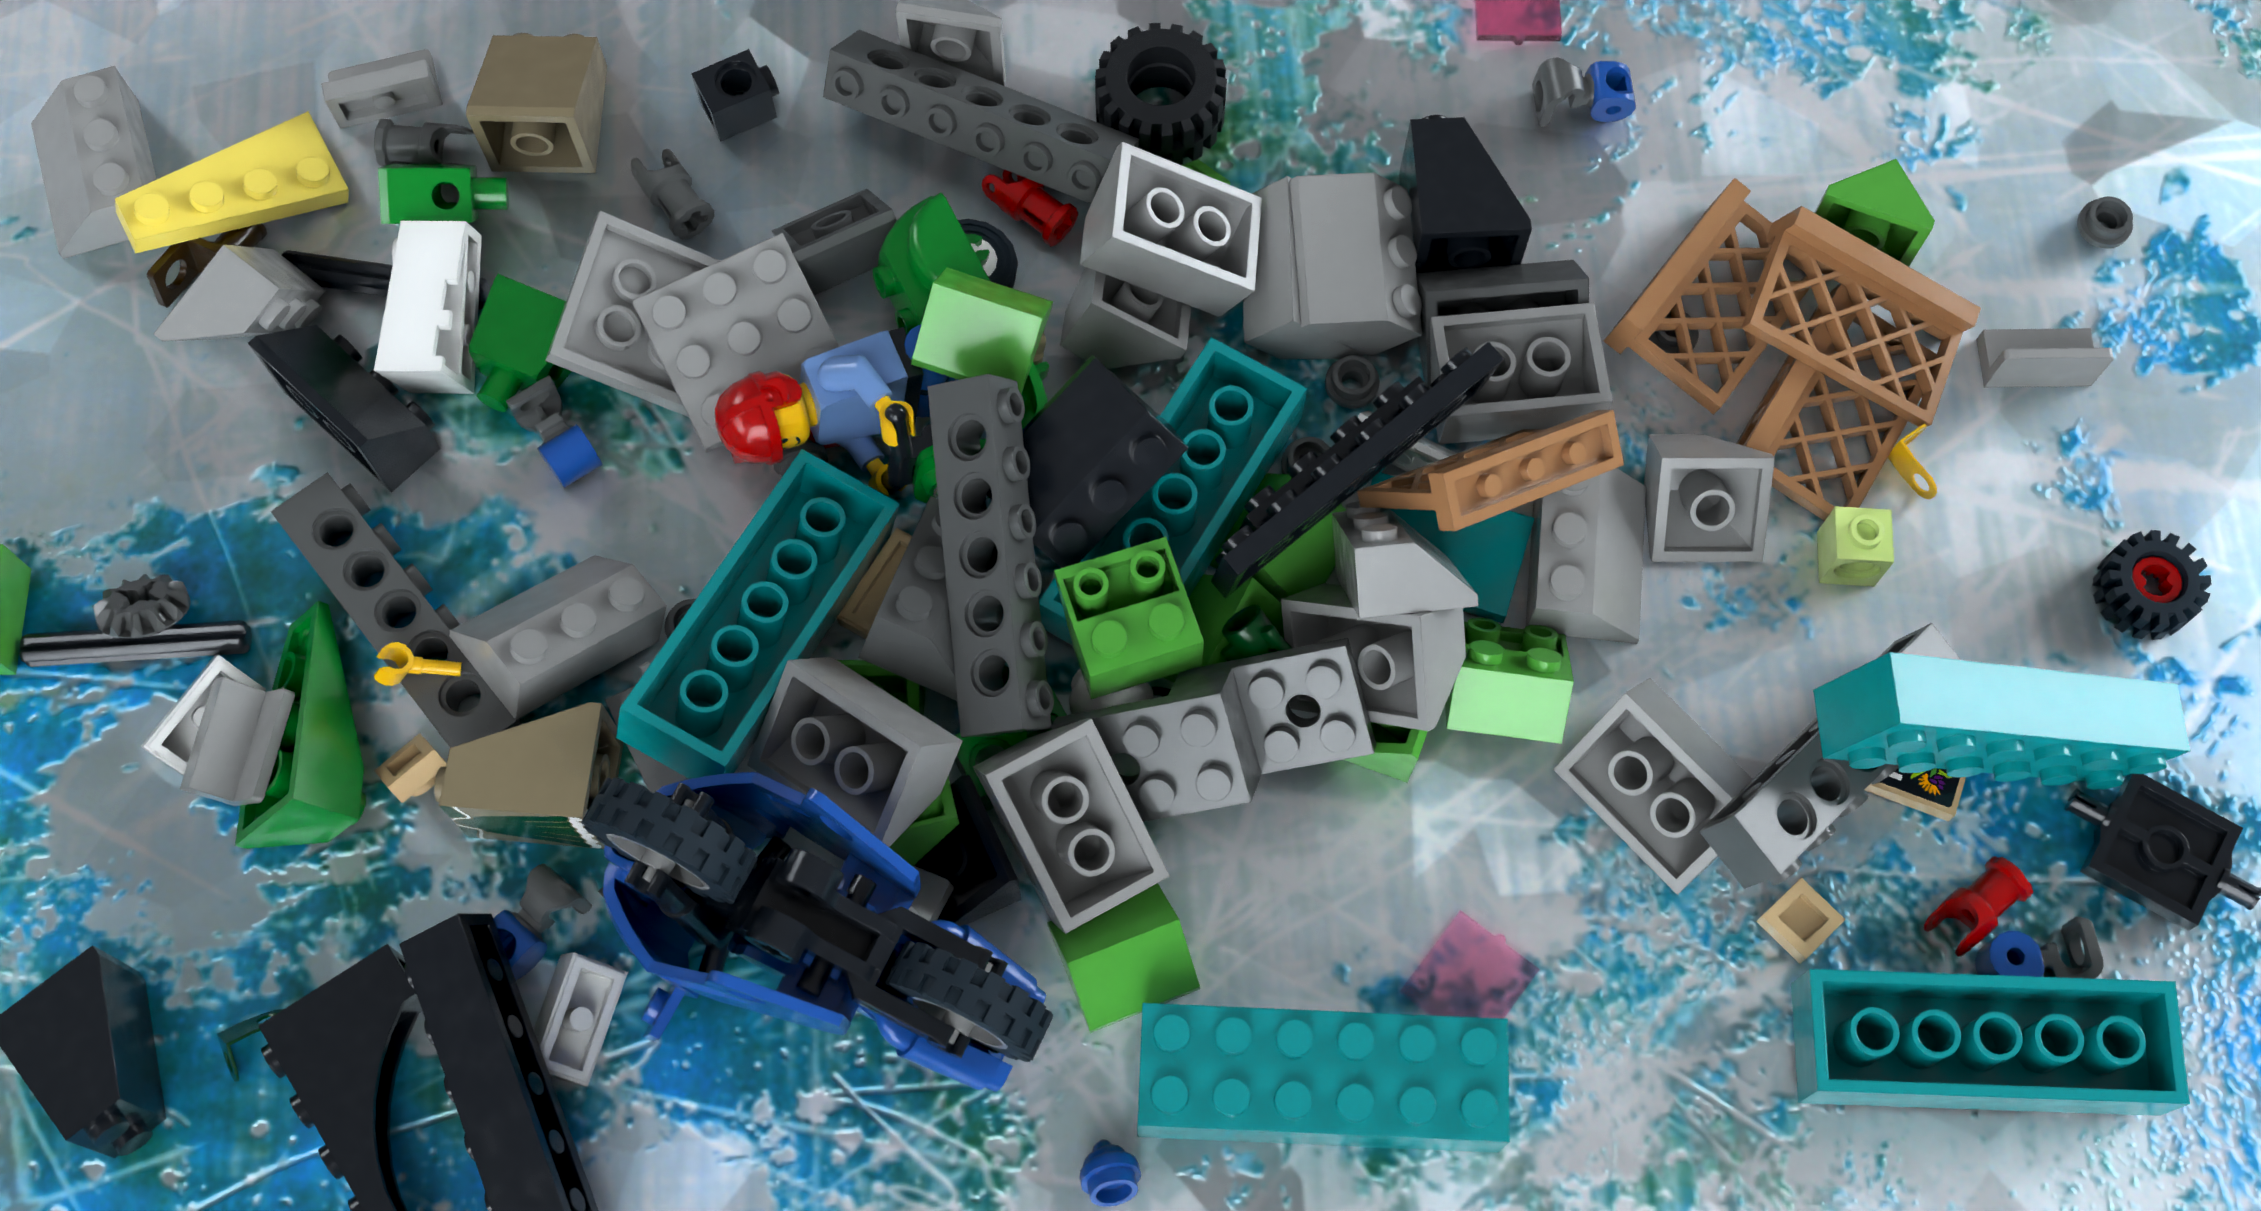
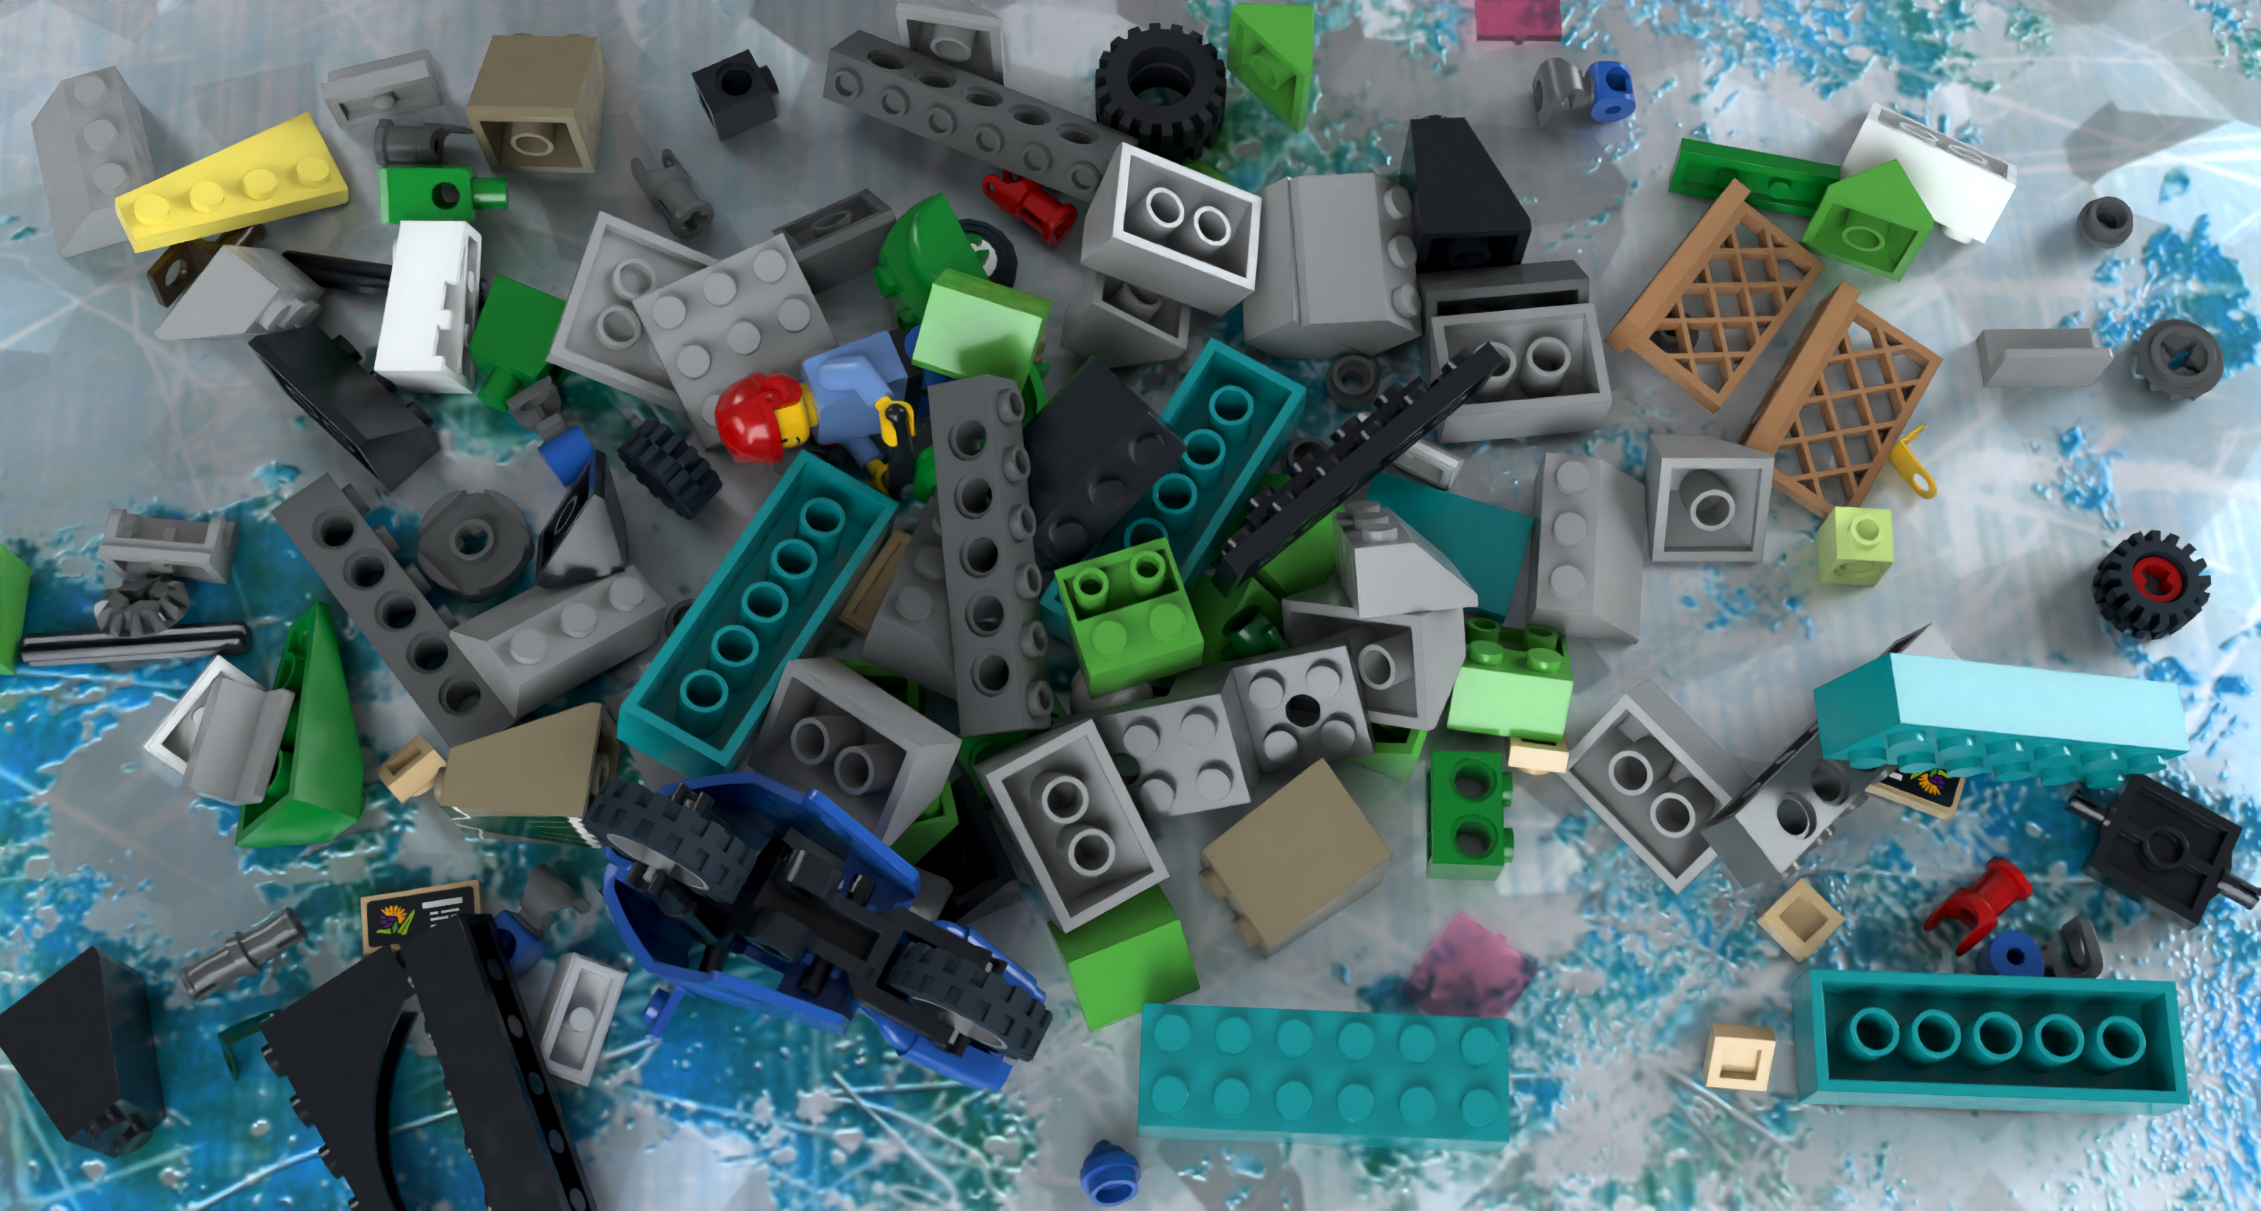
yellow hand [374,642,462,686] -> none
medium nougat fence [1357,410,1624,531] -> none
medium nougat fence [1741,206,1981,427] -> none
none -> light grey hinge [97,508,241,584]
none -> dark grey pin [179,907,308,1002]
none -> tile [360,879,486,957]
none -> dark grey plate [417,489,535,603]
none -> black slope [535,449,626,589]
none -> black bush [617,417,723,520]
none -> dark tan slope [1198,758,1393,960]
none -> bright green slope [1227,3,1314,134]
none -> green brick [1425,750,1514,881]
none -> plate [1504,730,1569,775]
none -> green plate [1668,138,1840,218]
none -> plate [1702,1023,1776,1091]
none -> white slope [1840,102,2018,244]
none -> dark grey gear [2132,319,2224,401]

